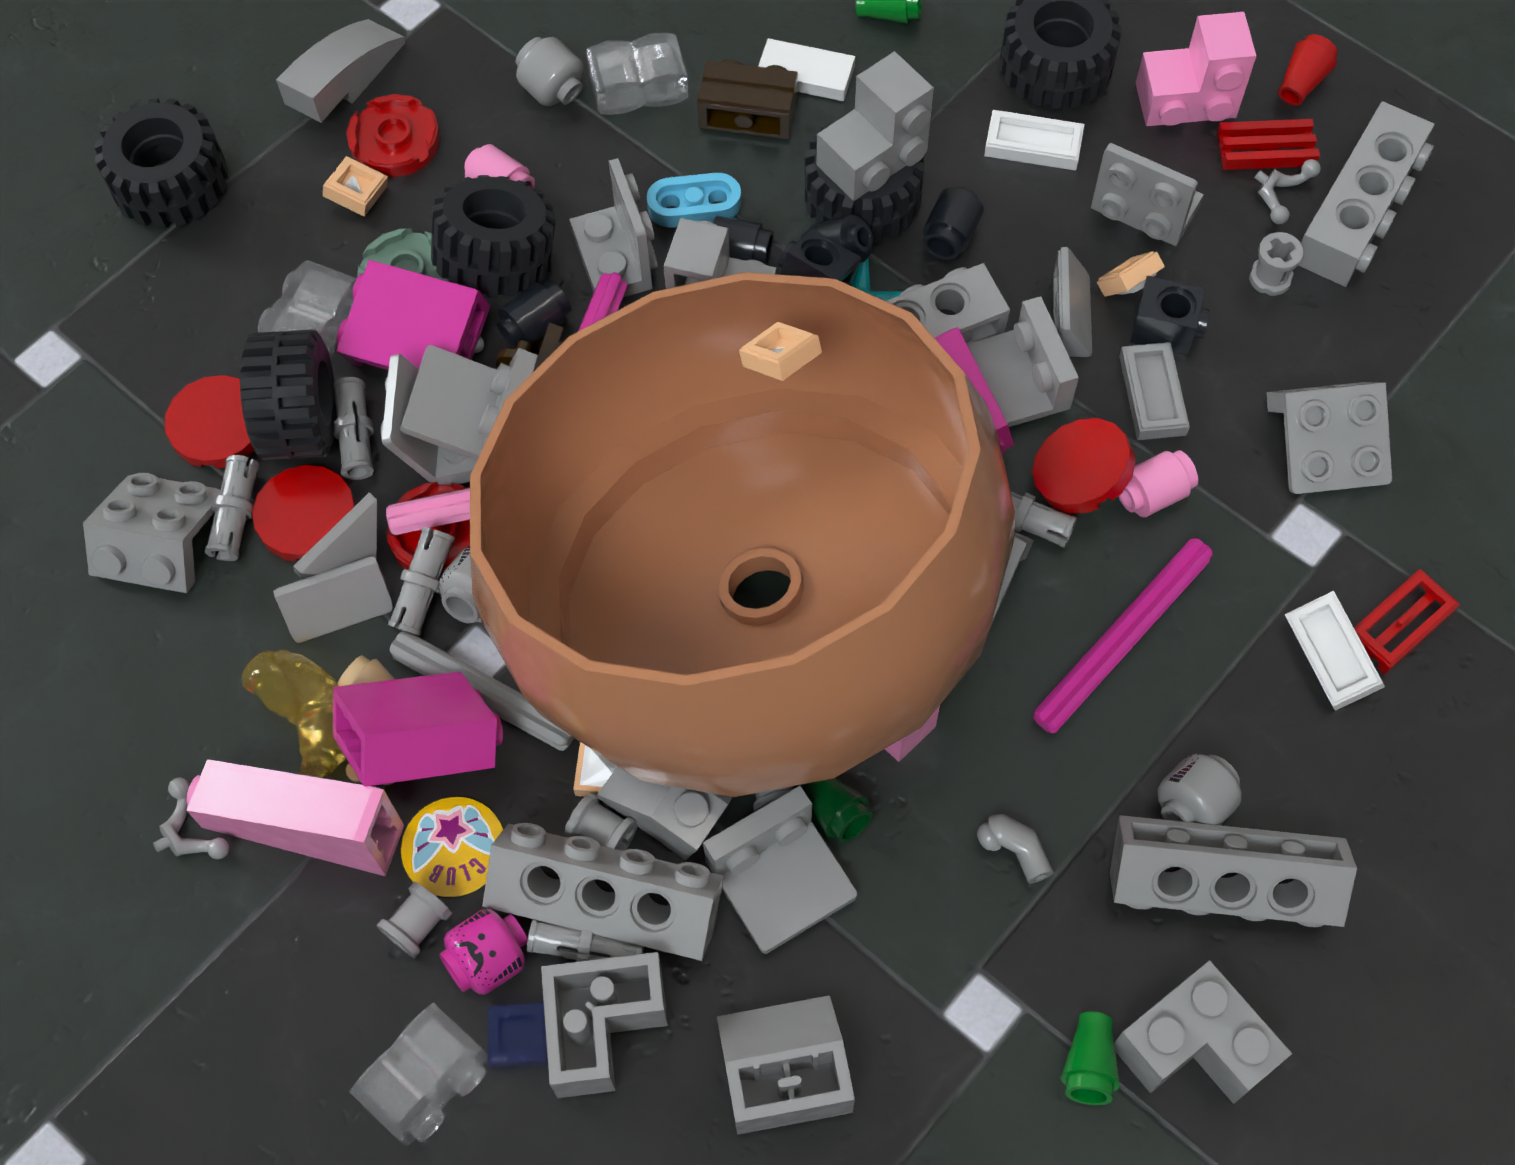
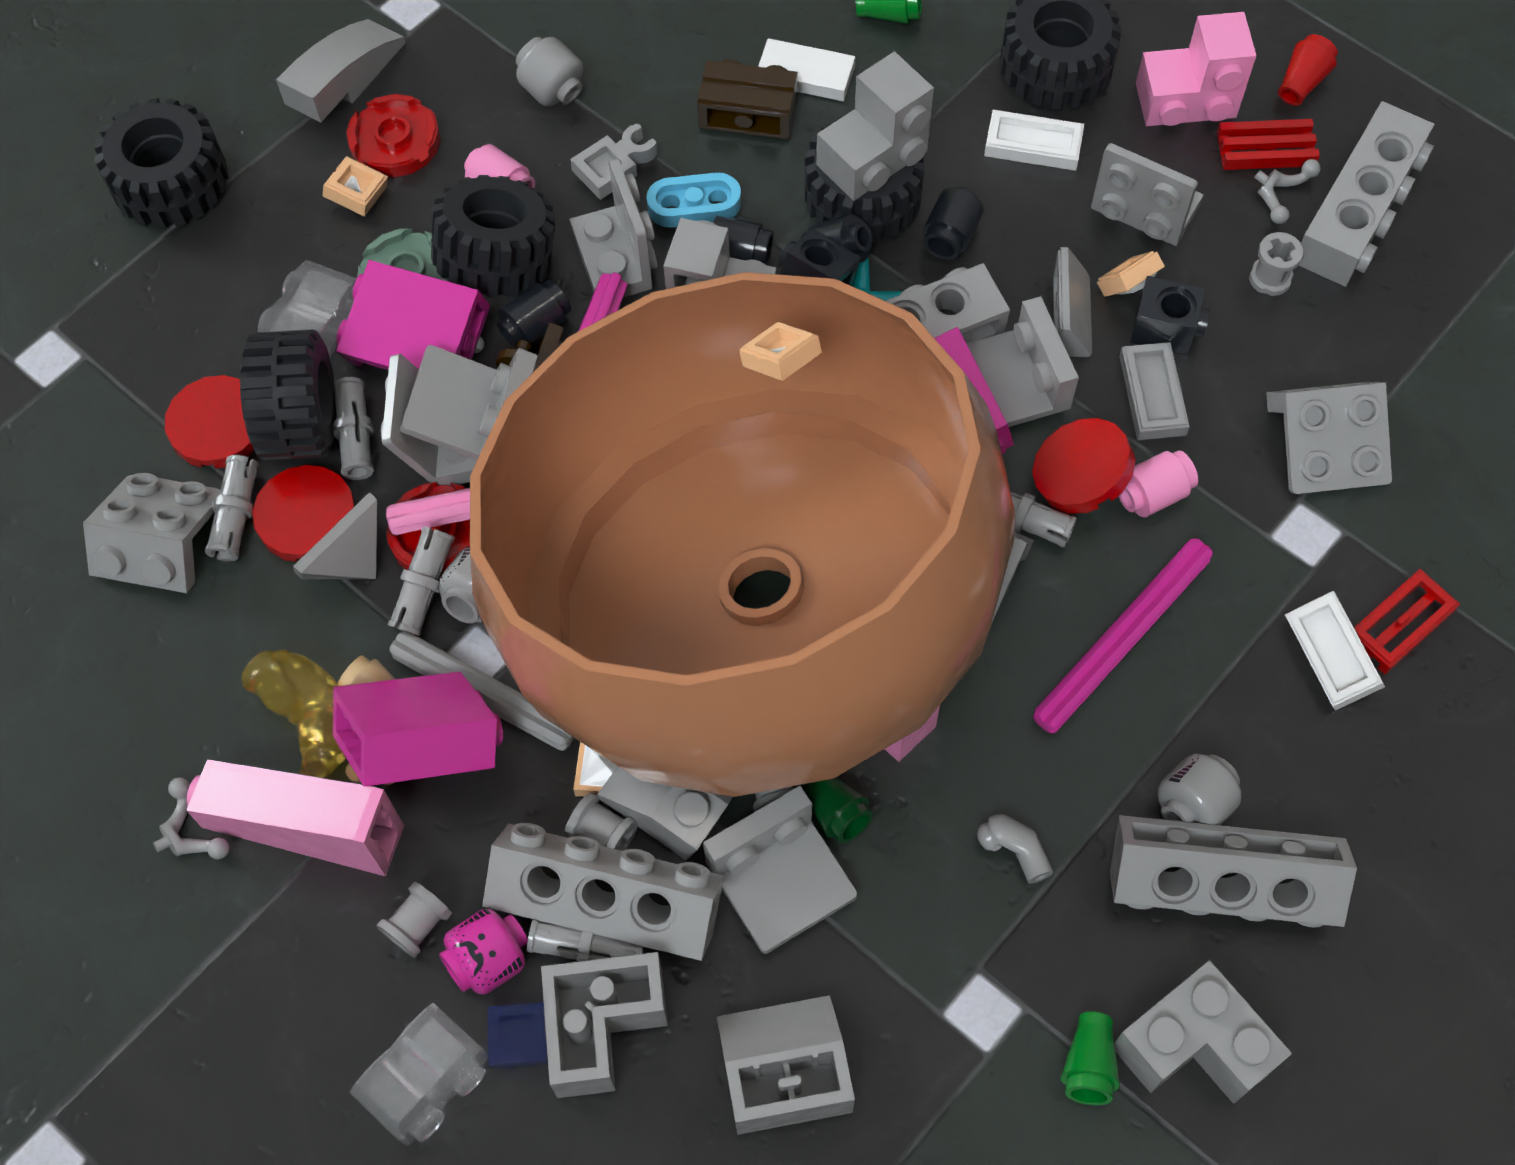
light grey slope [273,556,394,643] -> none
sticker [401,797,503,897] -> none
clear brick [586,33,688,115] -> none
none -> light grey plate [570,124,658,200]

